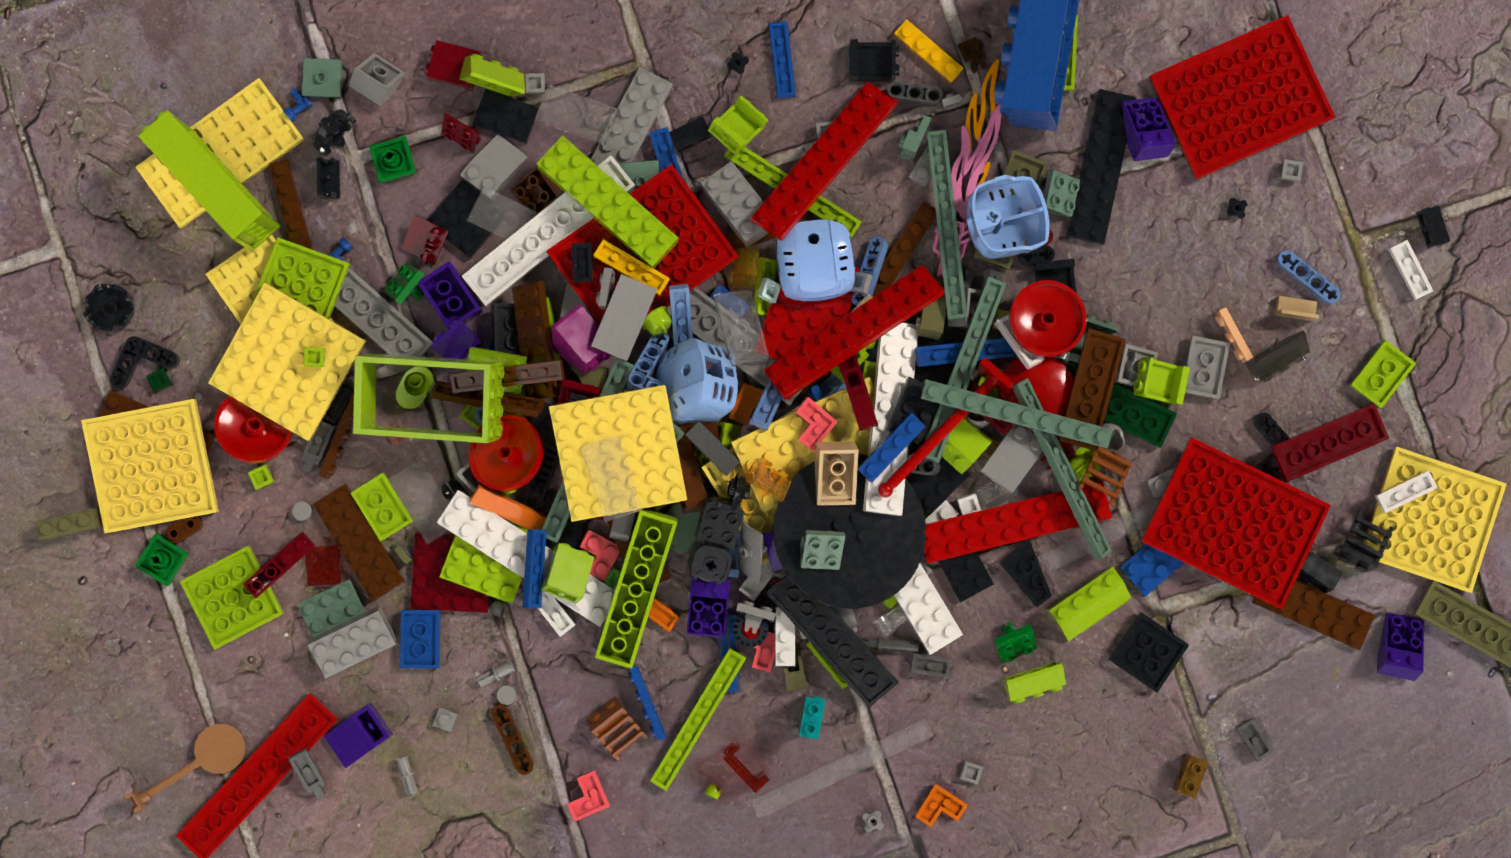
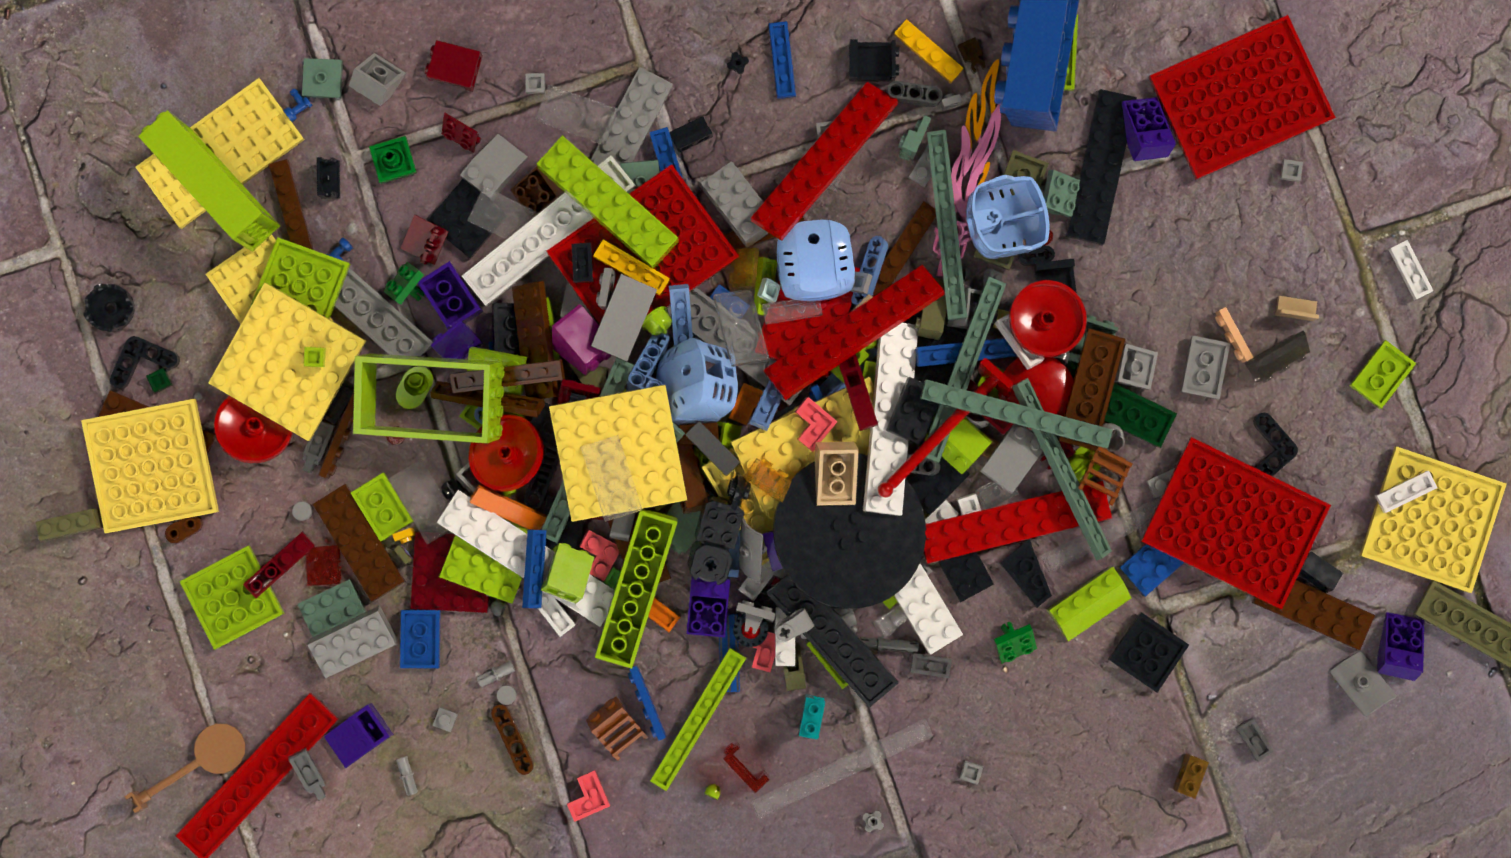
green plate [135,533,190,586] -> none
lime plate [248,465,275,490] -> none
black plate [312,109,356,157] -> none
lime slope [459,54,525,97] -> none
black plate [473,89,540,144] -> none
lime panel [708,96,769,155] -> none
lime plate [724,147,862,239] -> none
sand green plate [800,530,845,570] -> none
blue plate [857,412,926,483] -> none
orange plate [915,783,968,827] -> none
lime slope [1002,661,1066,704] -> none
lime panel [1133,357,1190,405] -> none
black plate [1226,198,1247,219] -> none
dark red plate [1270,403,1390,482] -> none
medium blue beam [1276,250,1341,304] -> none
black plate [1334,510,1394,572] -> none
black panel [1416,206,1450,248] -> none
none -> yellow plate [392,528,415,544]
none -> clear tile [762,299,822,324]
none -> light grey piece [776,608,814,642]
none -> light grey shield [1330,652,1397,717]

